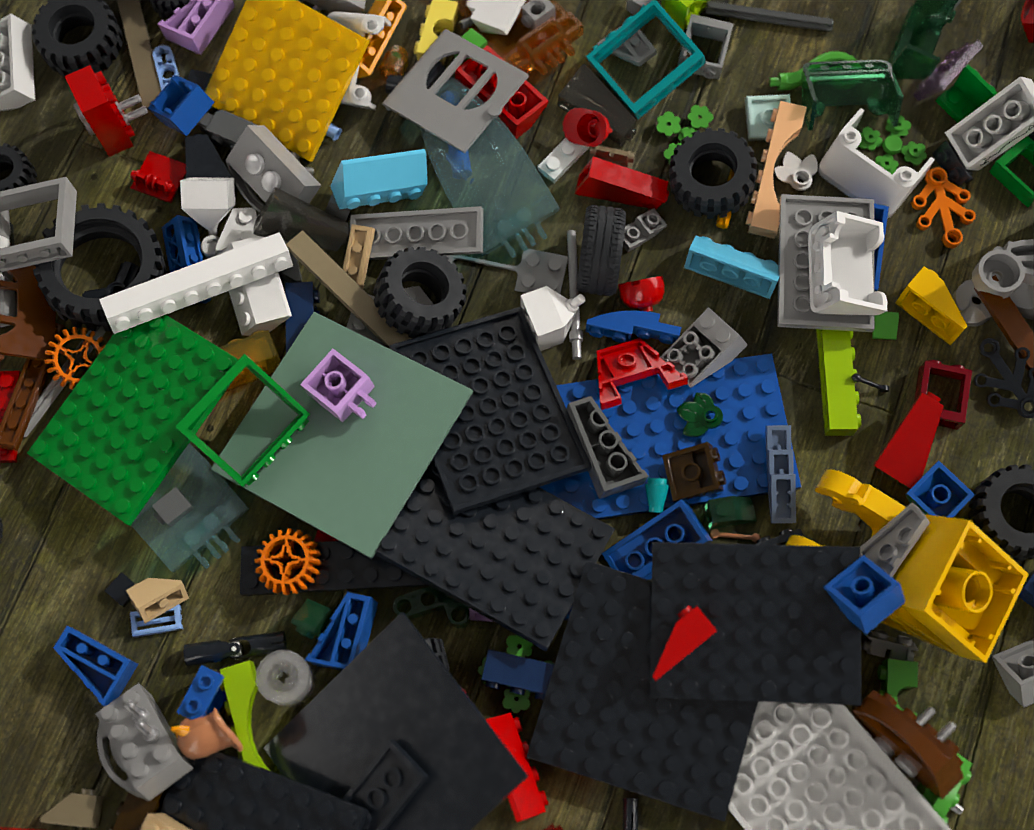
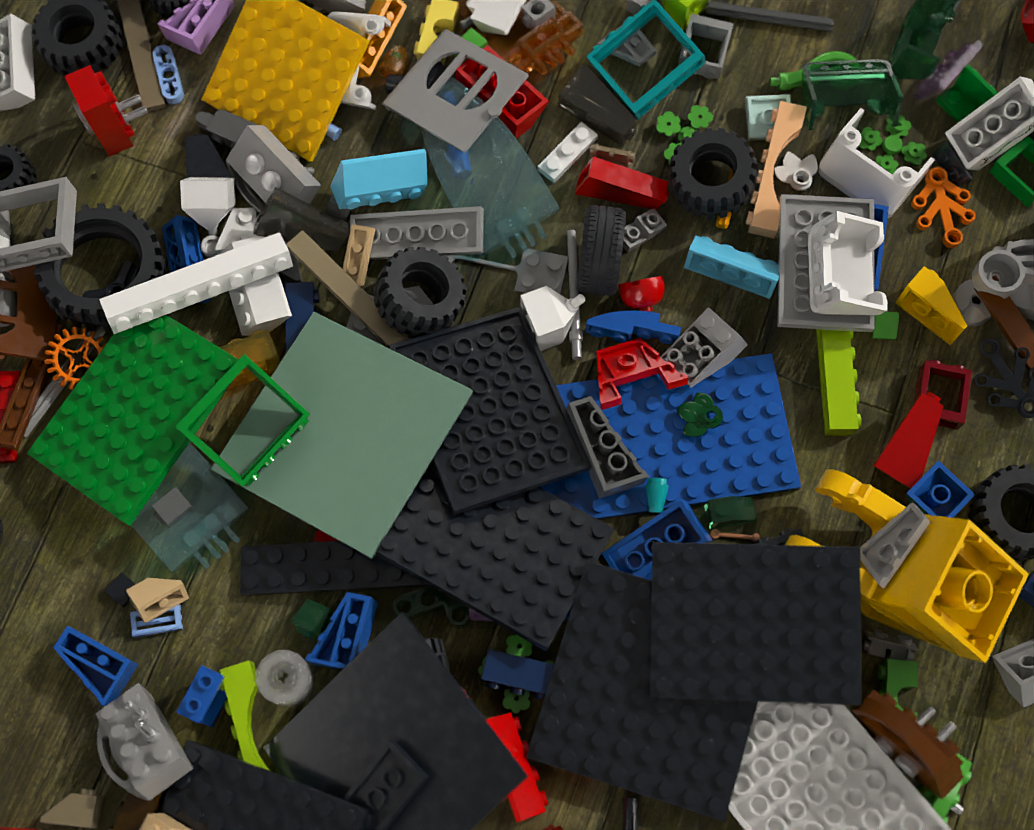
red hinge [130,151,186,203] -> none
blue container [148,75,215,136] -> none
nougat hair [171,708,243,759] -> none
black piece [184,631,287,666] -> none
black tile [187,69,212,92] -> none
orange gear [254,528,322,596] -> none
lavender hinge [300,349,377,422] -> none
red piece [563,108,613,147] -> none
red slope [652,606,717,680] -> none
dark brown plate [662,442,726,502] -> none
sand blue slope [765,425,796,523] -> none
blue slope [824,555,905,634] -> none
black hinge [851,373,889,392] -> none

